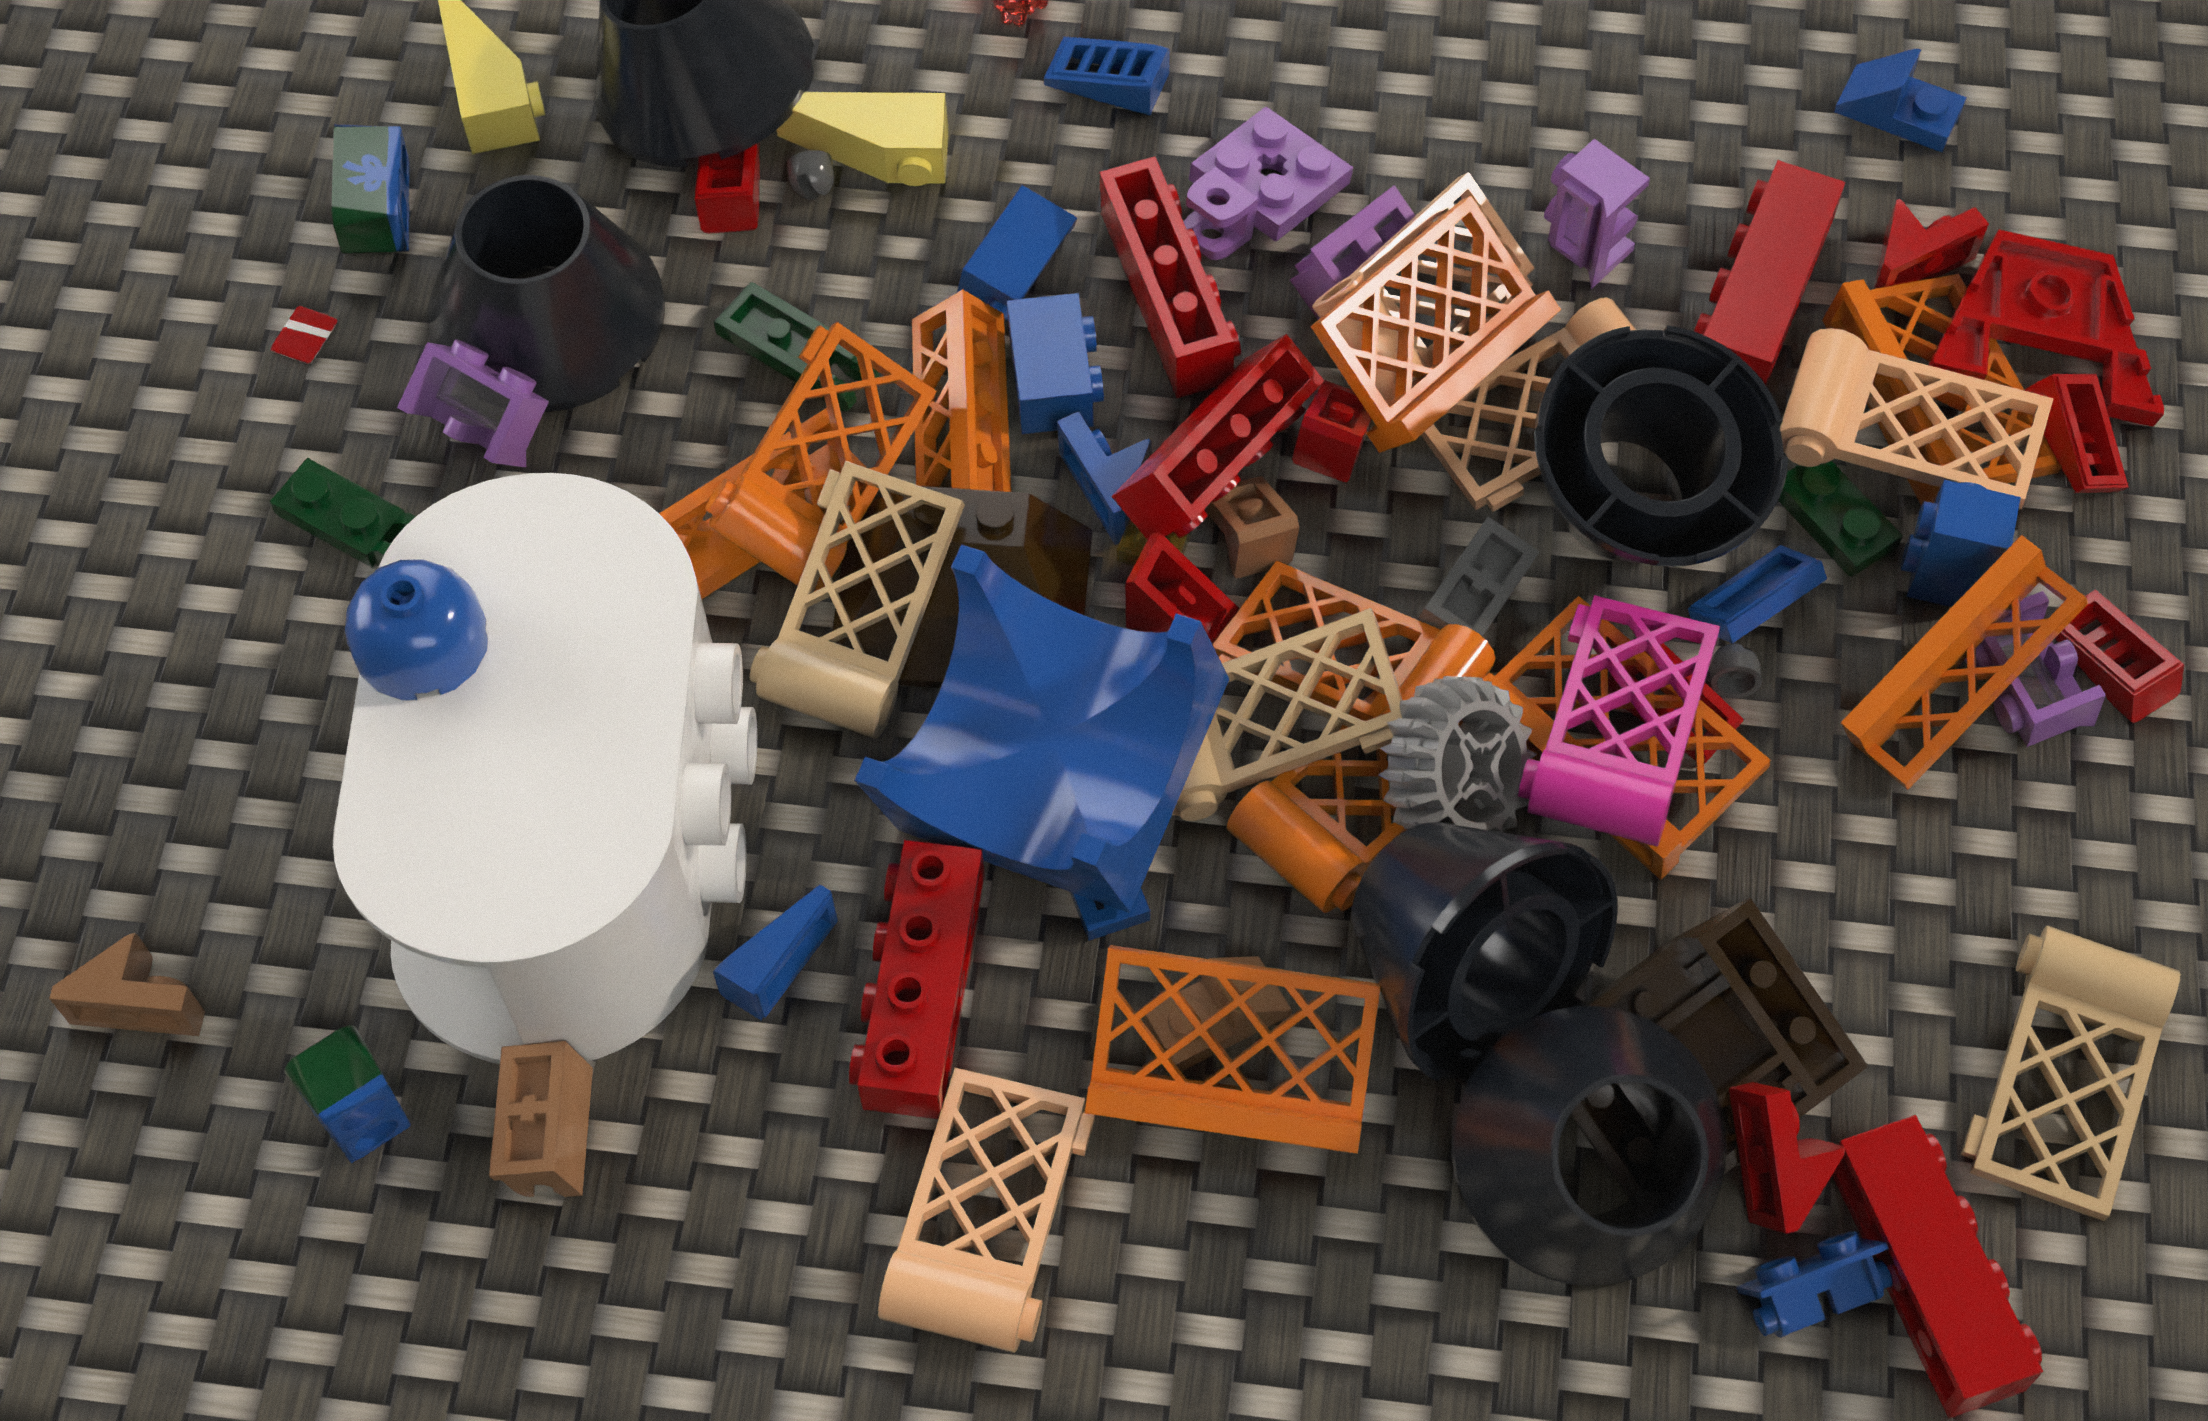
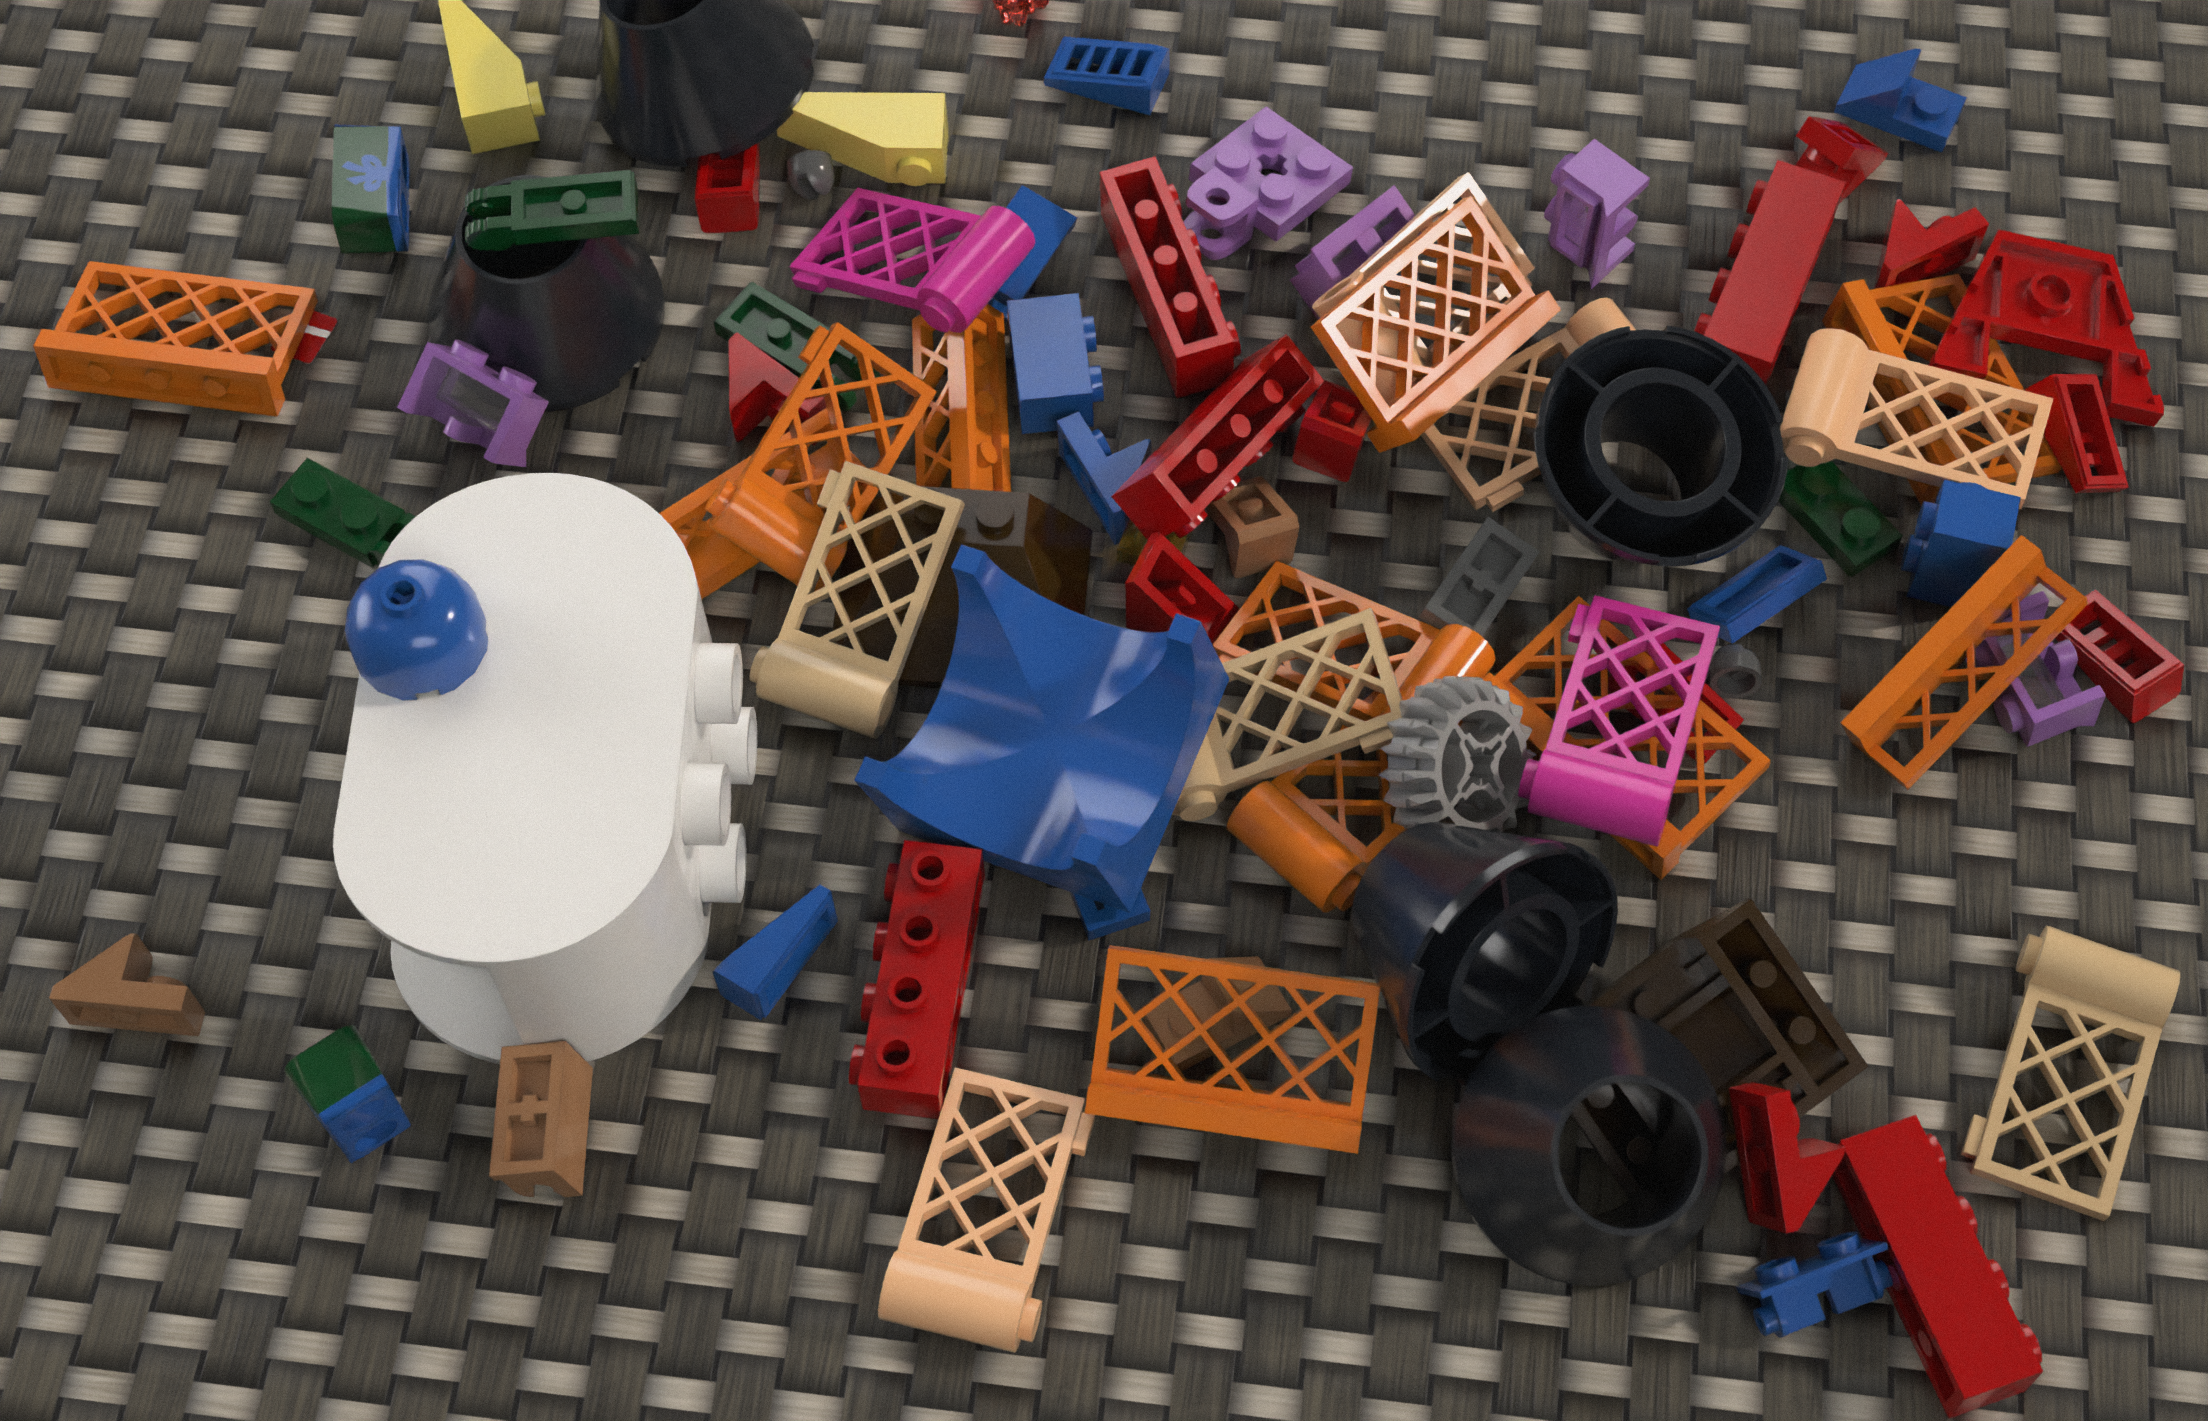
none -> orange fence [33,261,318,417]
none -> dark green hinge [465,170,639,252]
none -> red slope [729,332,827,446]
none -> dark pink piece [789,188,1035,333]
none -> red slope [1795,116,1889,204]

